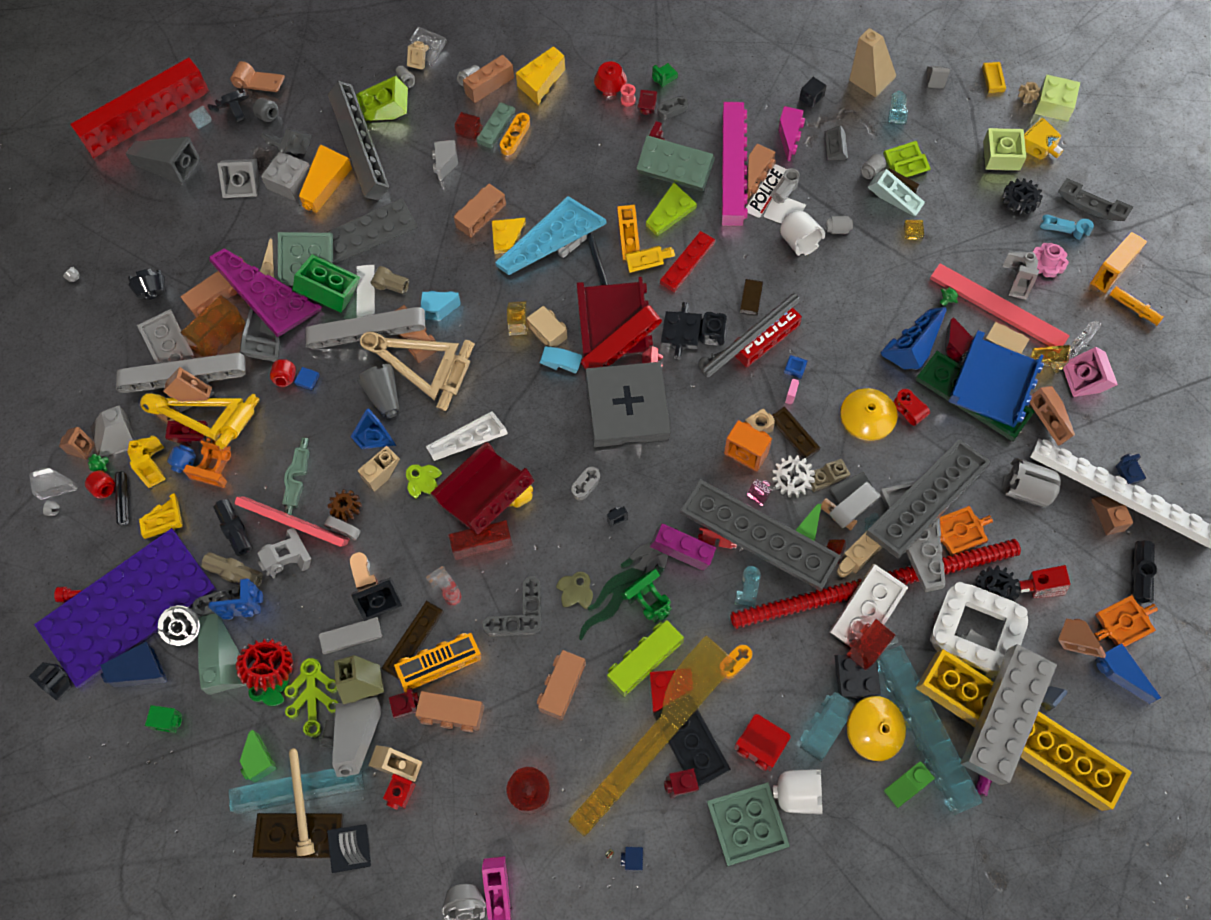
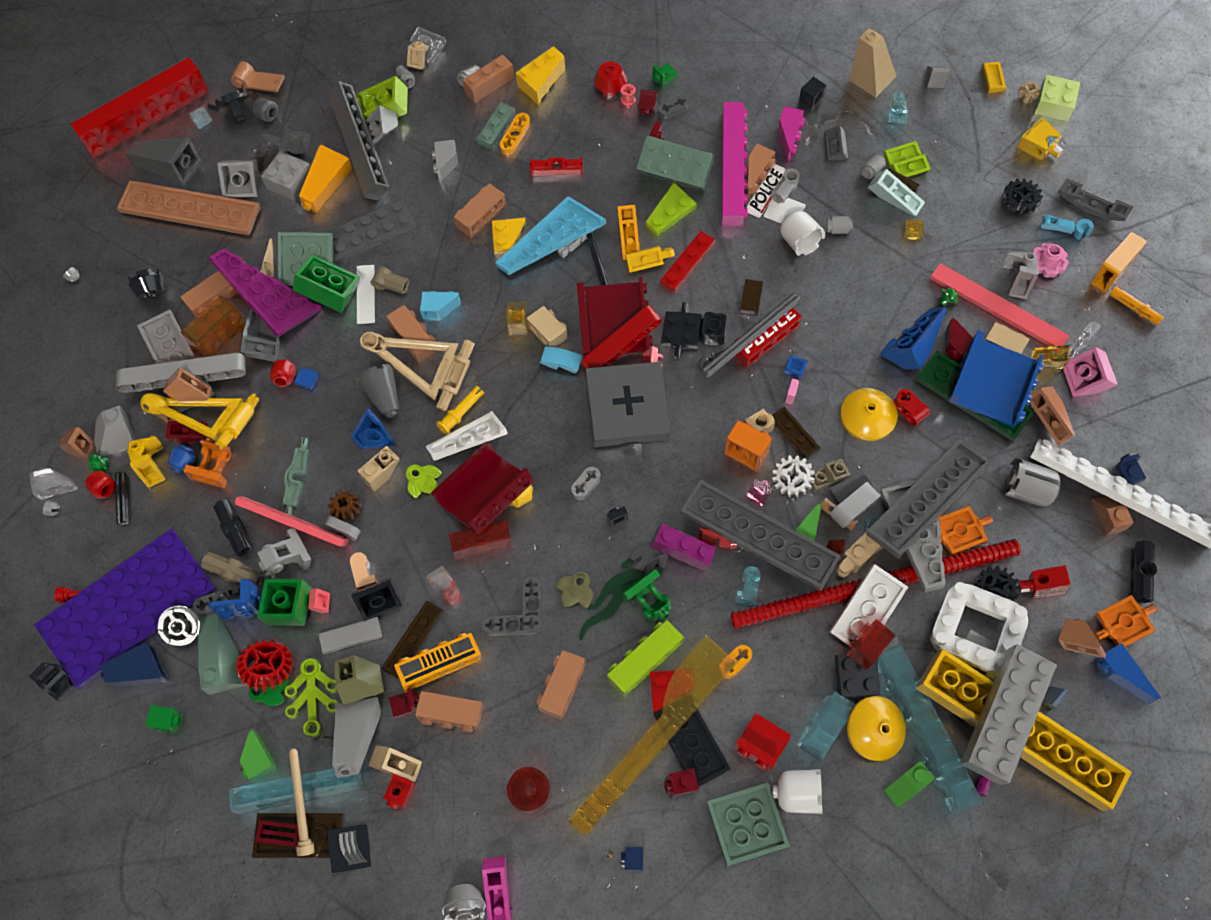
yellow wing [139,493,183,539] -> none
light grey beam [305,307,426,349] -> none
clear red brick [454,112,483,141] -> none
yellowish green brick [983,128,1026,170] -> none
none -> nougat plate [117,180,261,236]
none -> dark red tile [254,819,299,847]
none -> green brick [257,579,312,626]
none -> coral tile [308,588,330,614]
none -> light grey slope [365,105,398,146]
none -> yellow pin [436,386,484,435]
none -> red piece [530,157,583,176]

